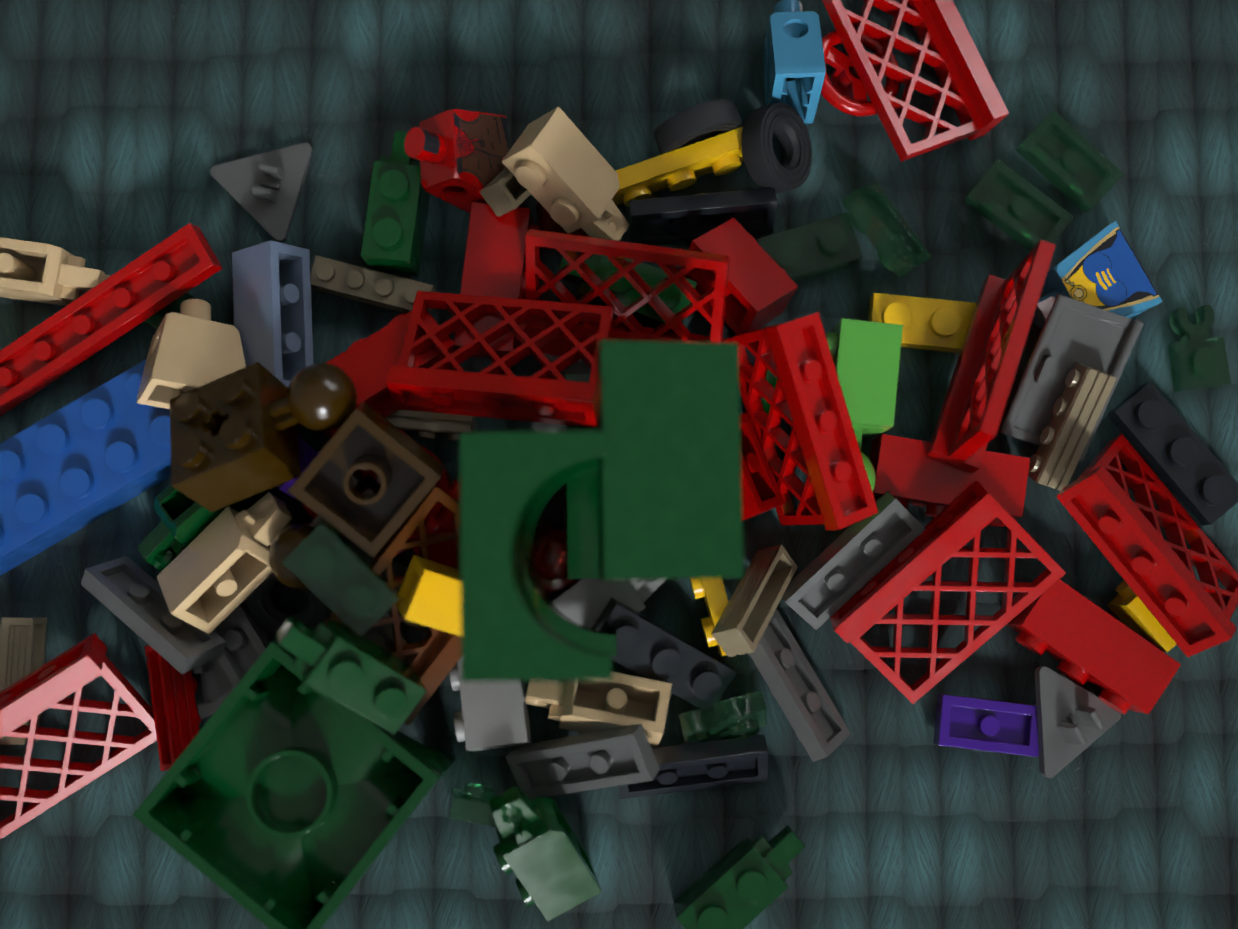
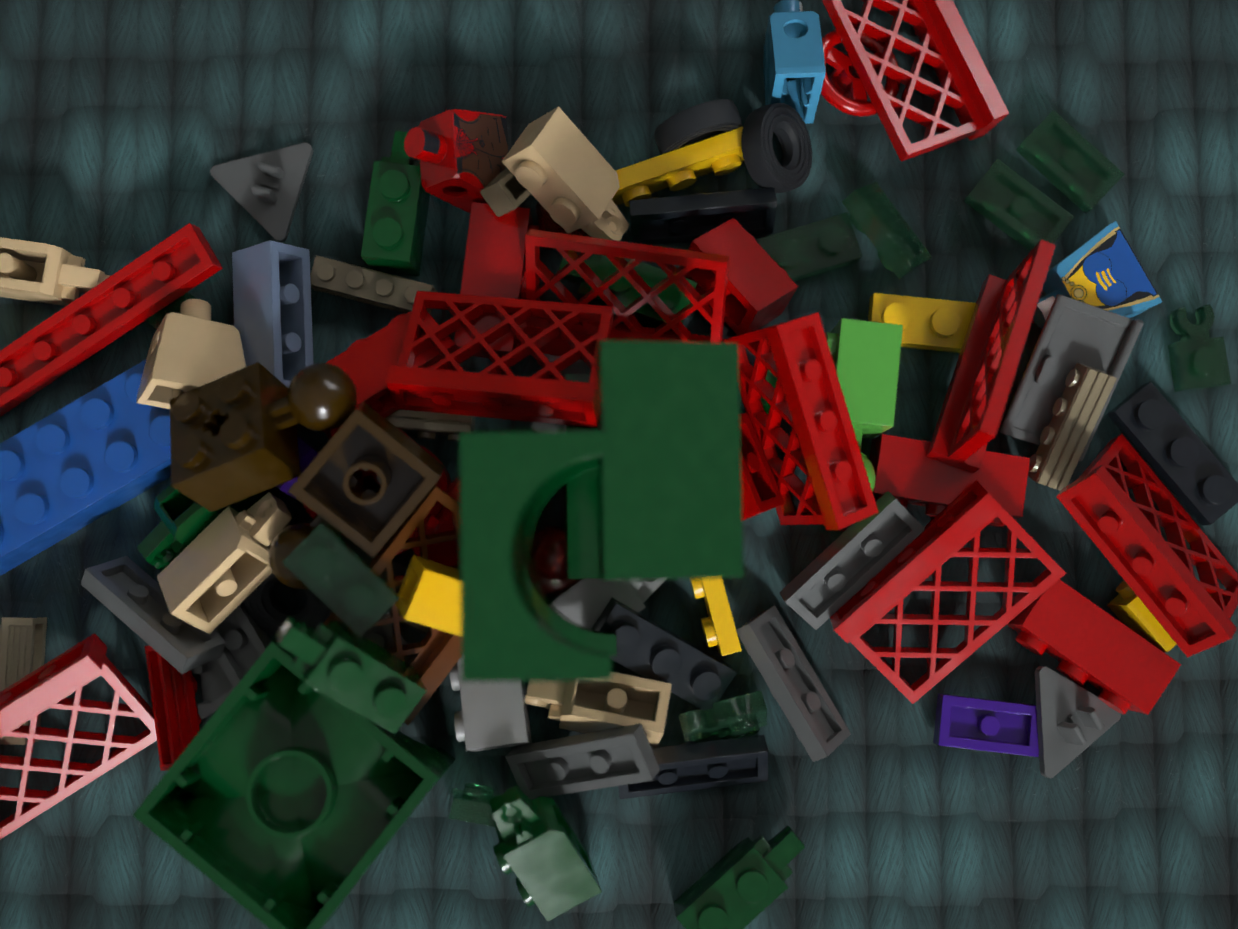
dark tan piece [711,544,798,657] -> none

